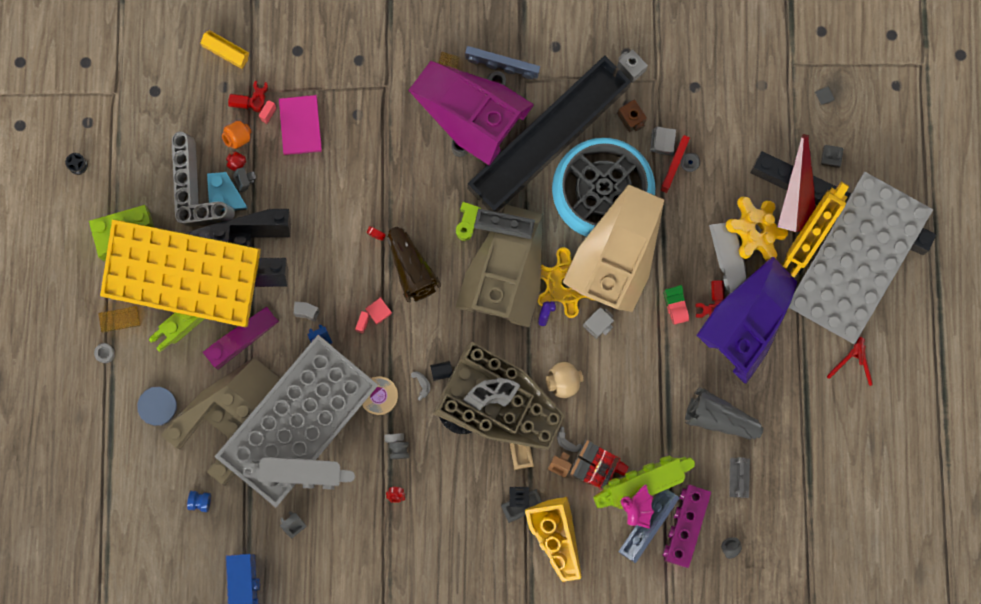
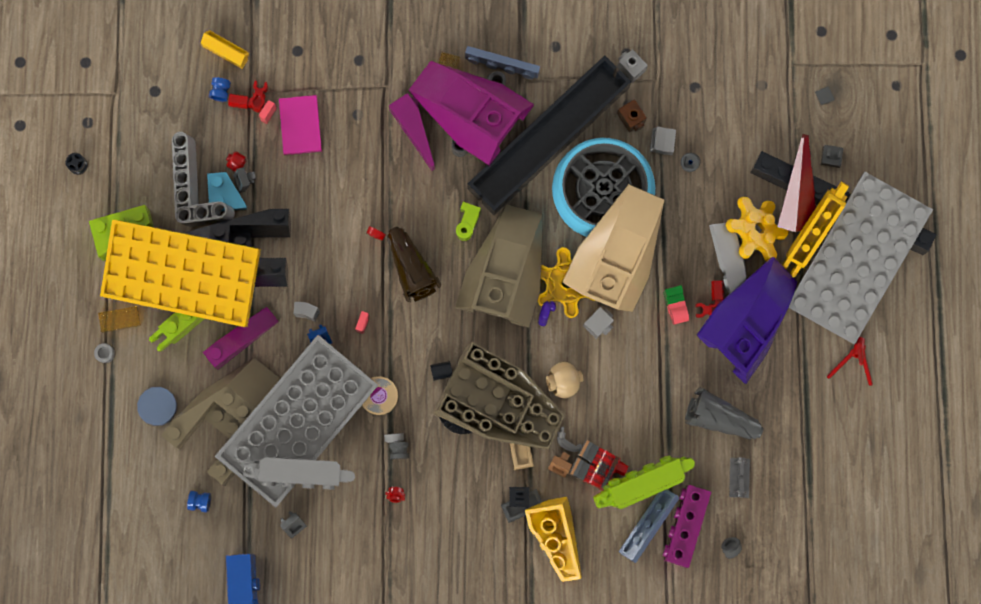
orange head [222,121,251,149] -> none
coral tile [365,297,392,325] -> none
light grey piece [411,372,430,401] -> none
light grey brick [462,378,520,411] -> none
dark grey tile [474,208,535,239] -> none
dark pink arm [621,485,654,529] -> none
red tile [661,135,690,193] -> none
none -> blue wheel [209,77,231,102]
none -> magenta slope [389,93,435,171]

